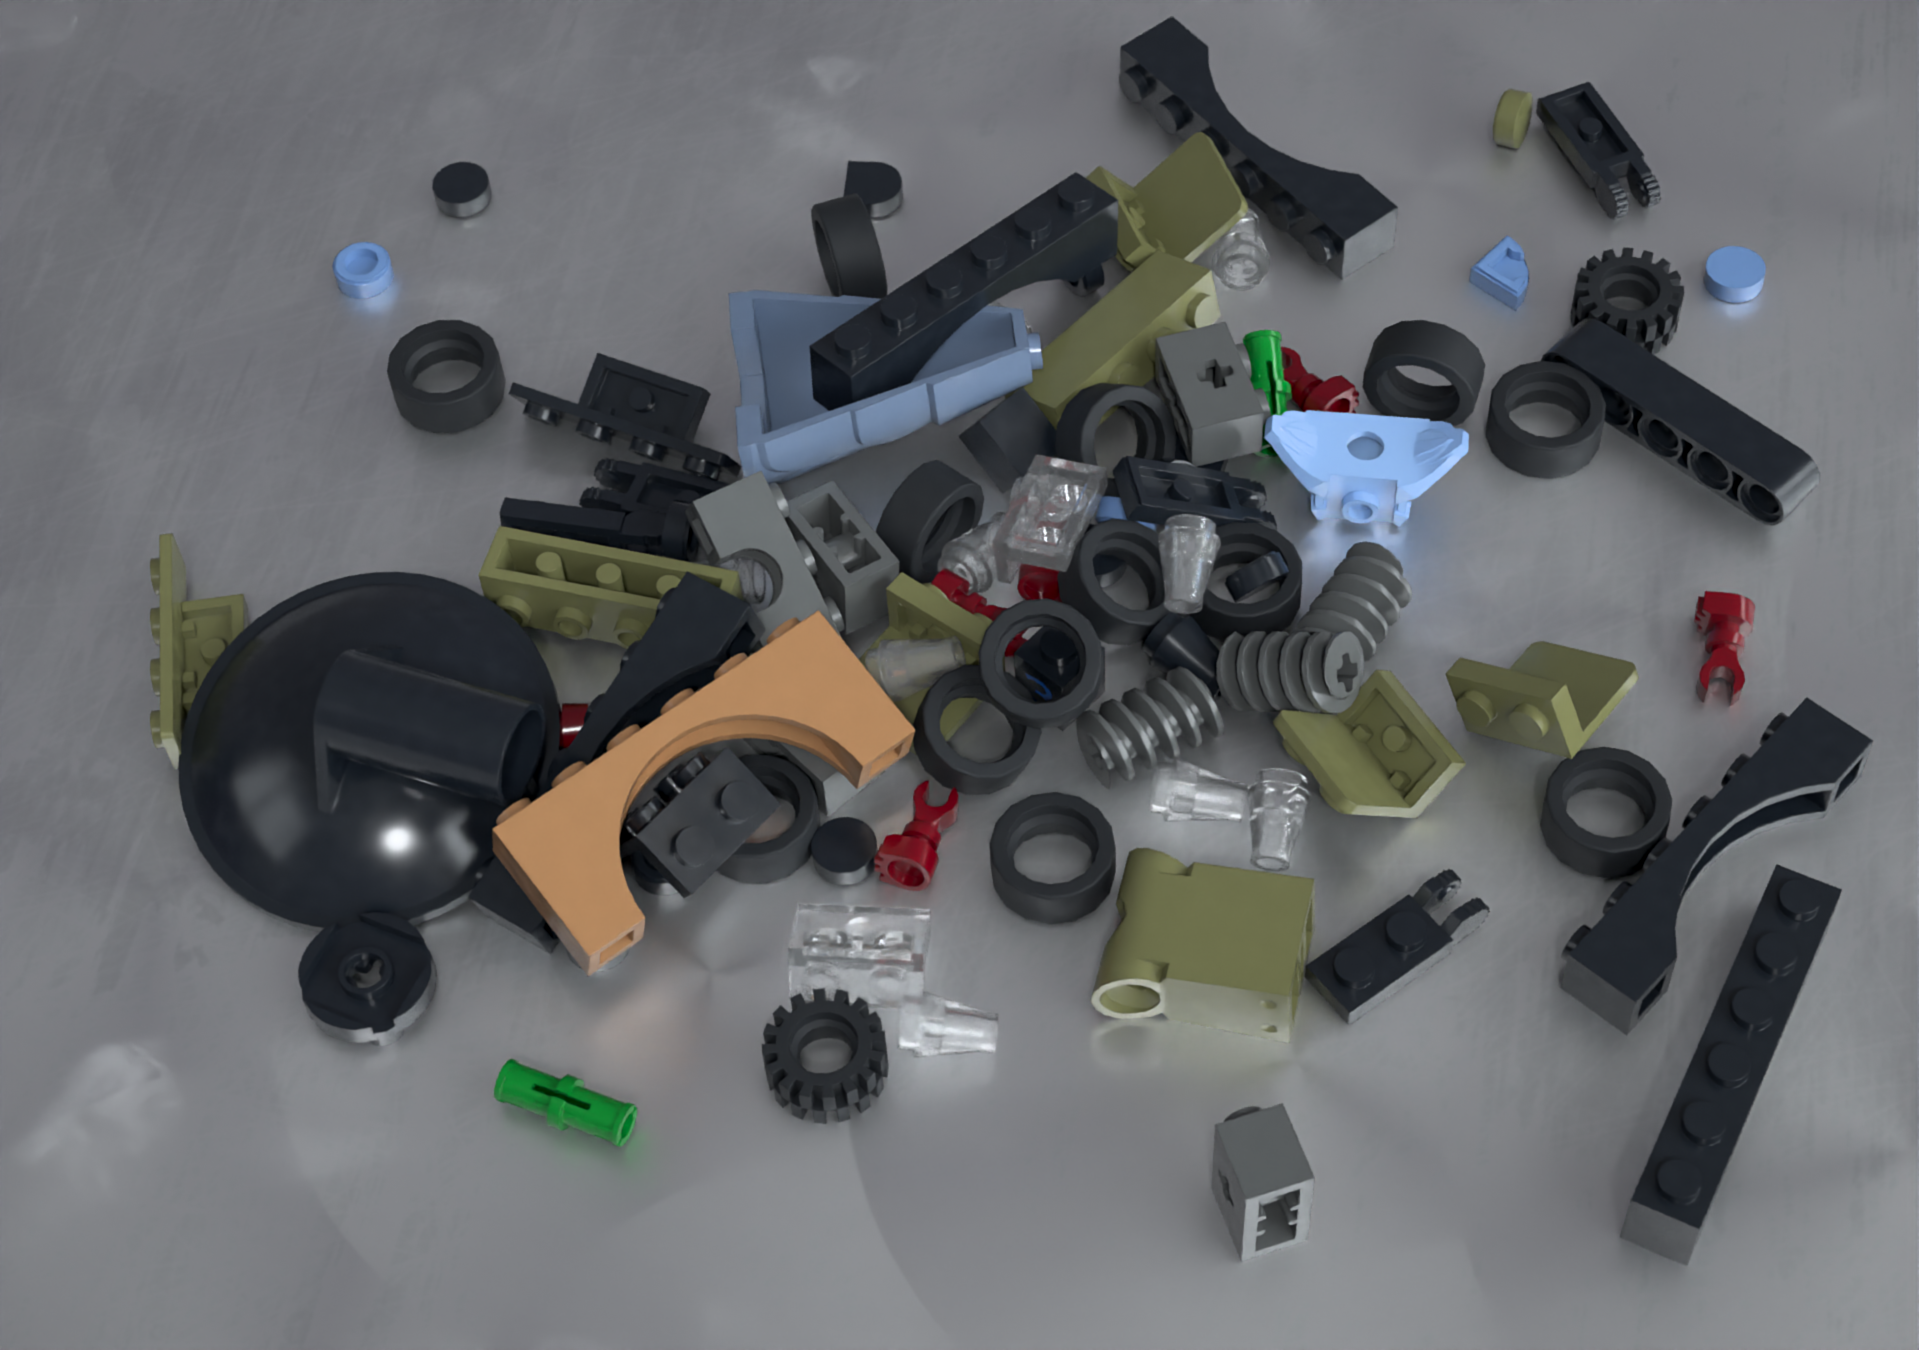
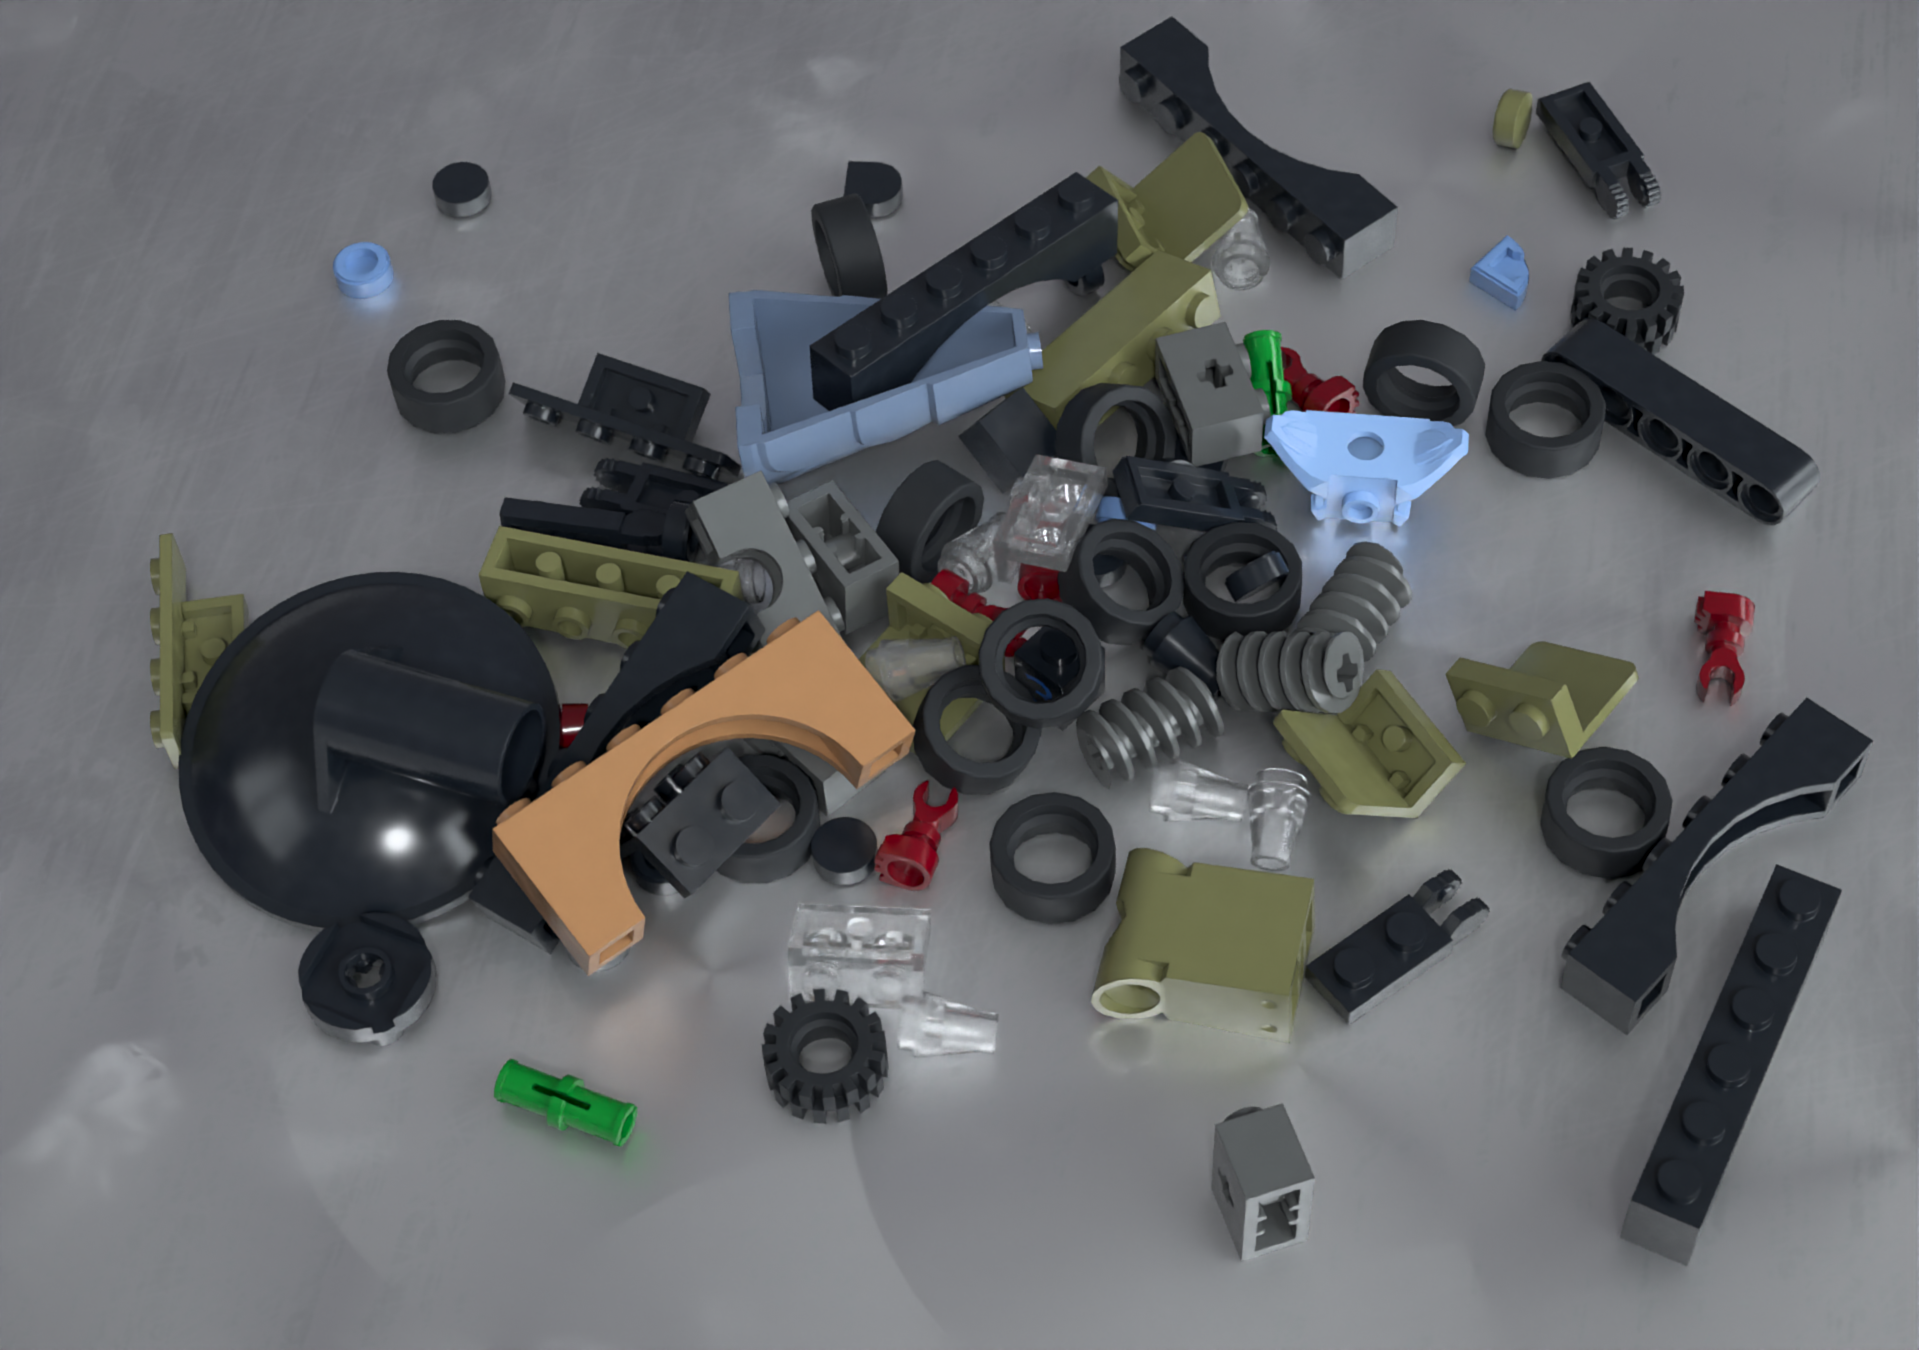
clear cone [1158,514,1221,614] -> none
medium blue tile [1703,246,1766,303] -> none

